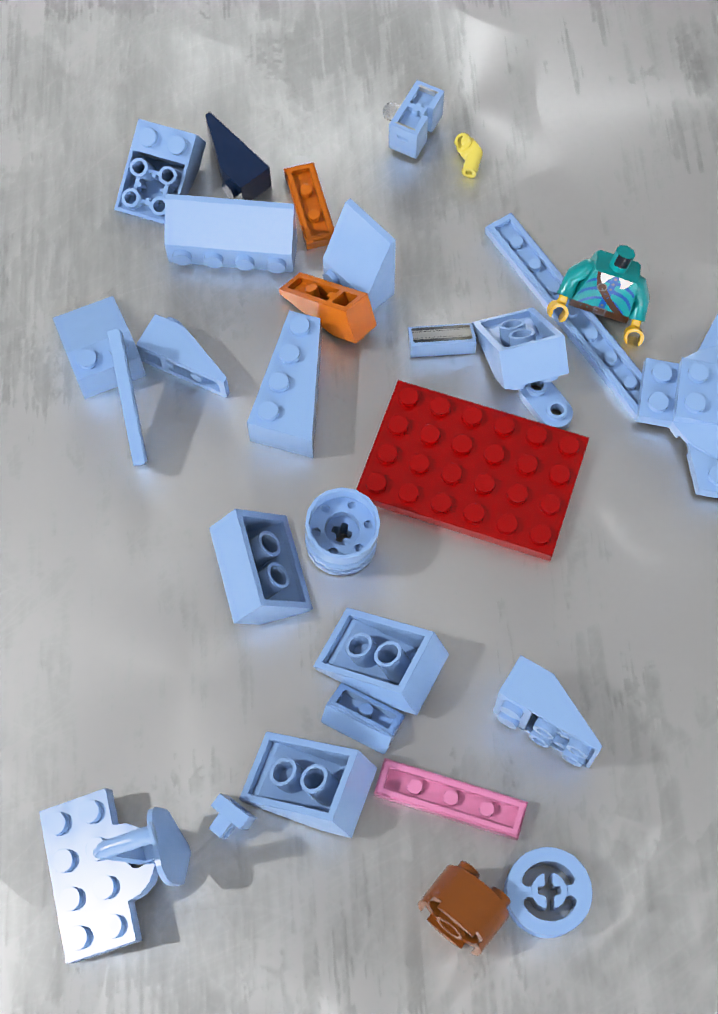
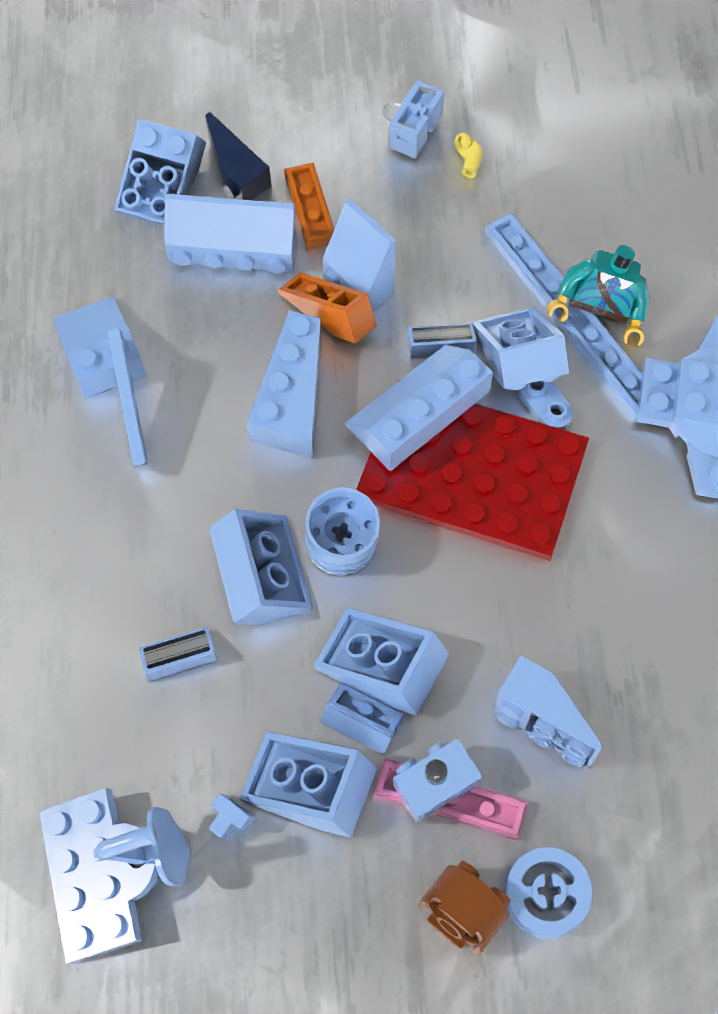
light blue slope [136,314,230,398] -> none
none -> slope [139,627,218,682]
none -> light blue slope [346,345,493,471]
none -> light blue piece [393,738,482,823]

